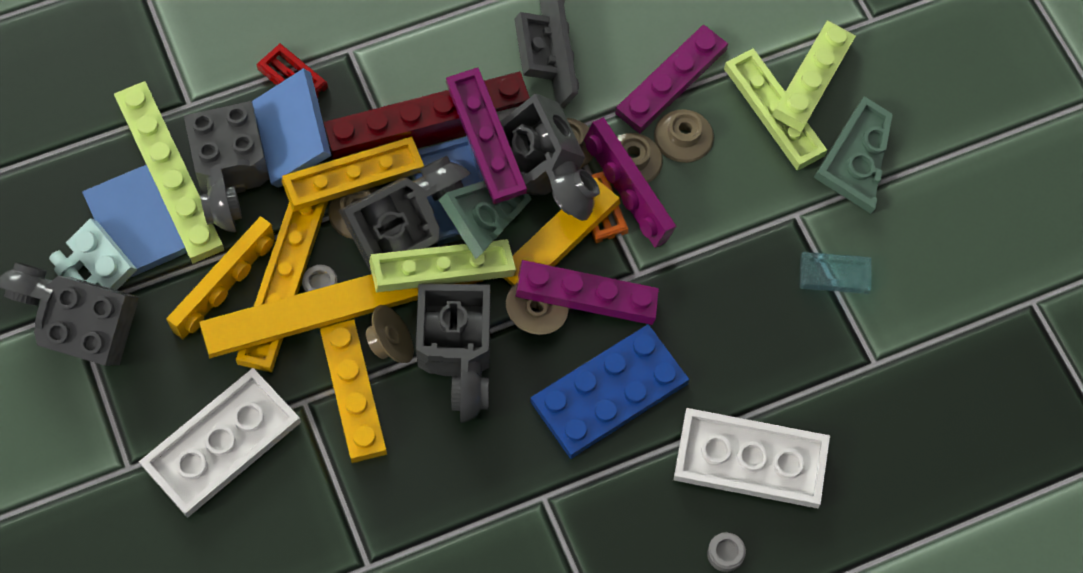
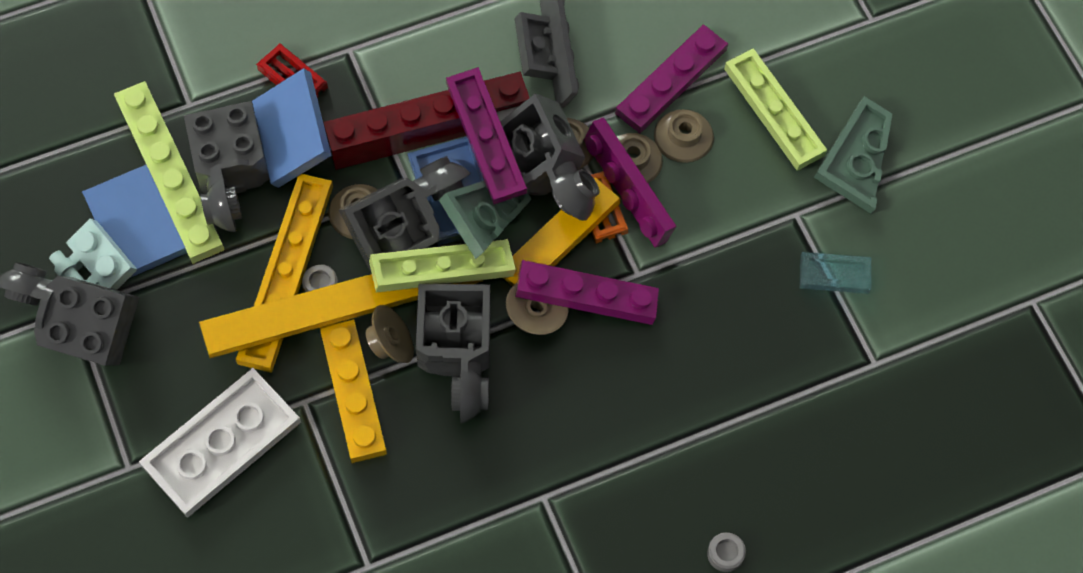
yellow plate [166,216,275,340] -> none
yellow plate [281,137,424,212] -> none
blue plate [530,324,689,459] -> none
white plate [673,408,830,509] -> none
yellowish green plate [772,20,856,132] -> none

